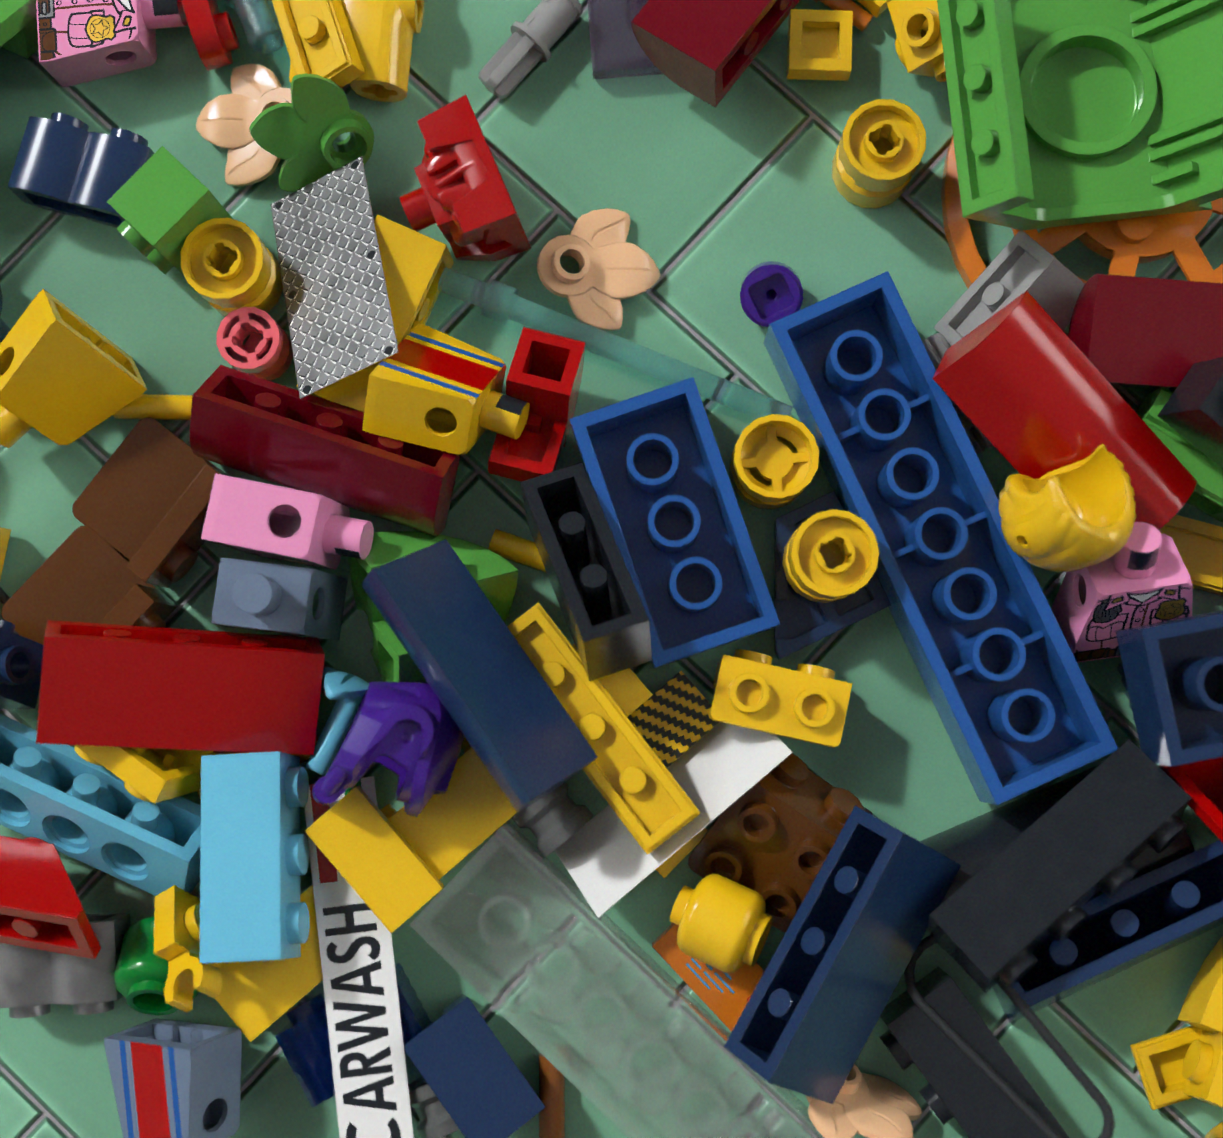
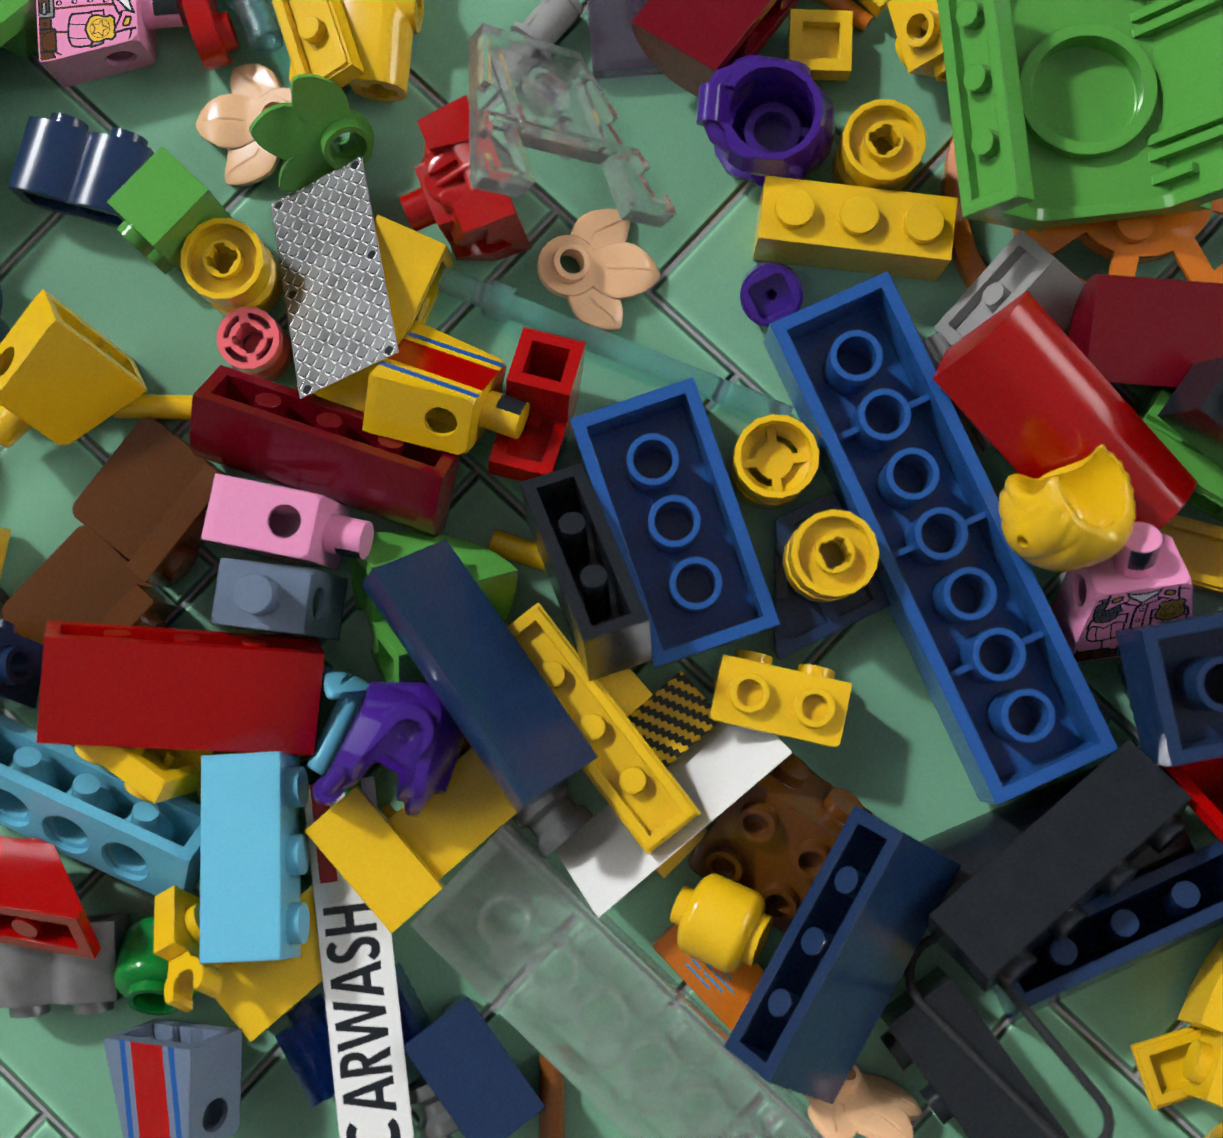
none -> clear wing [468,23,677,228]
none -> dark purple helmet [696,54,835,186]
none -> yellow brick [752,175,958,281]

